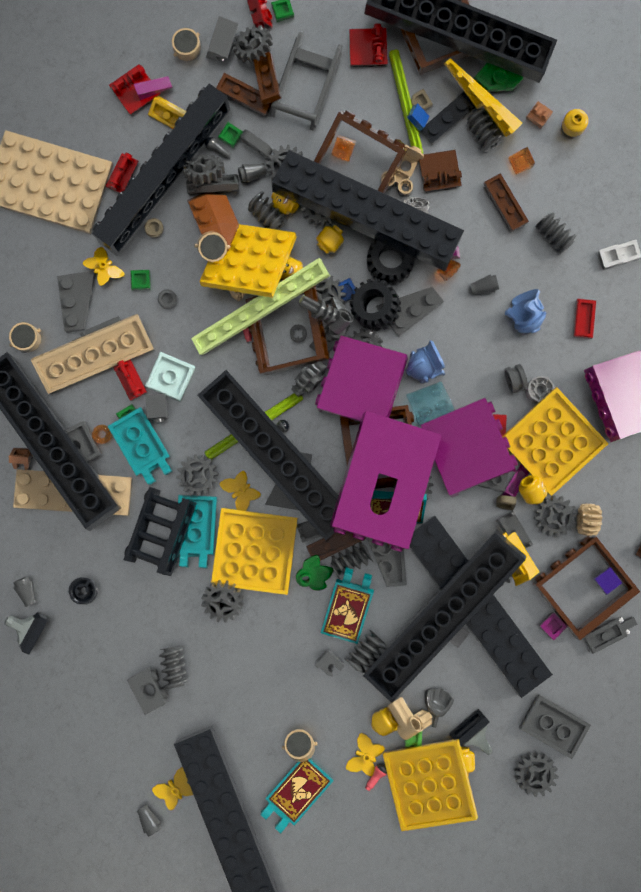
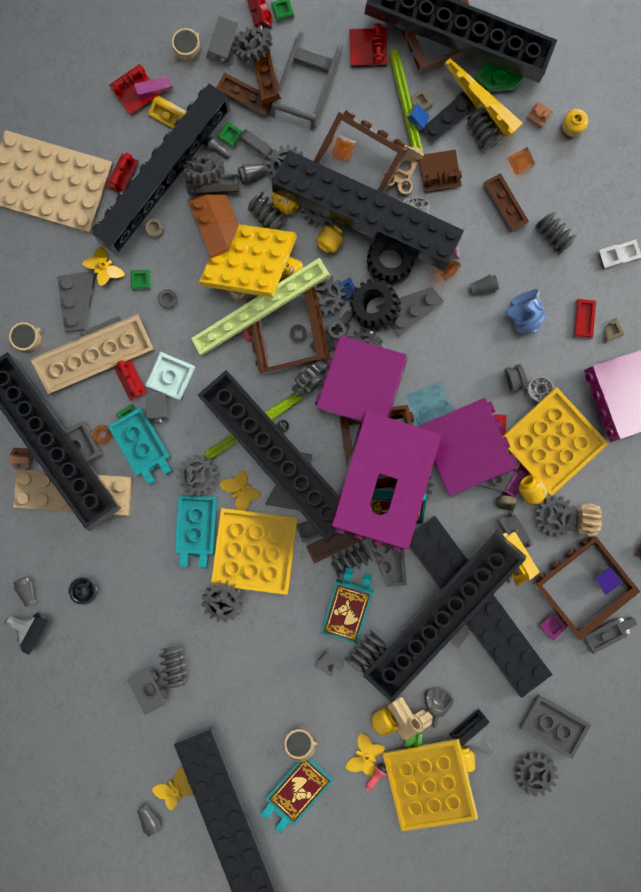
black fence [123,486,197,576] -> none
pearl dark grey piece [194,231,230,262] -> none
green plate [296,555,334,591] -> none
dark grey piece [299,296,353,334] -> none
medium blue helmet [405,340,445,384] -> none
none -> dark tan tile [604,317,625,343]

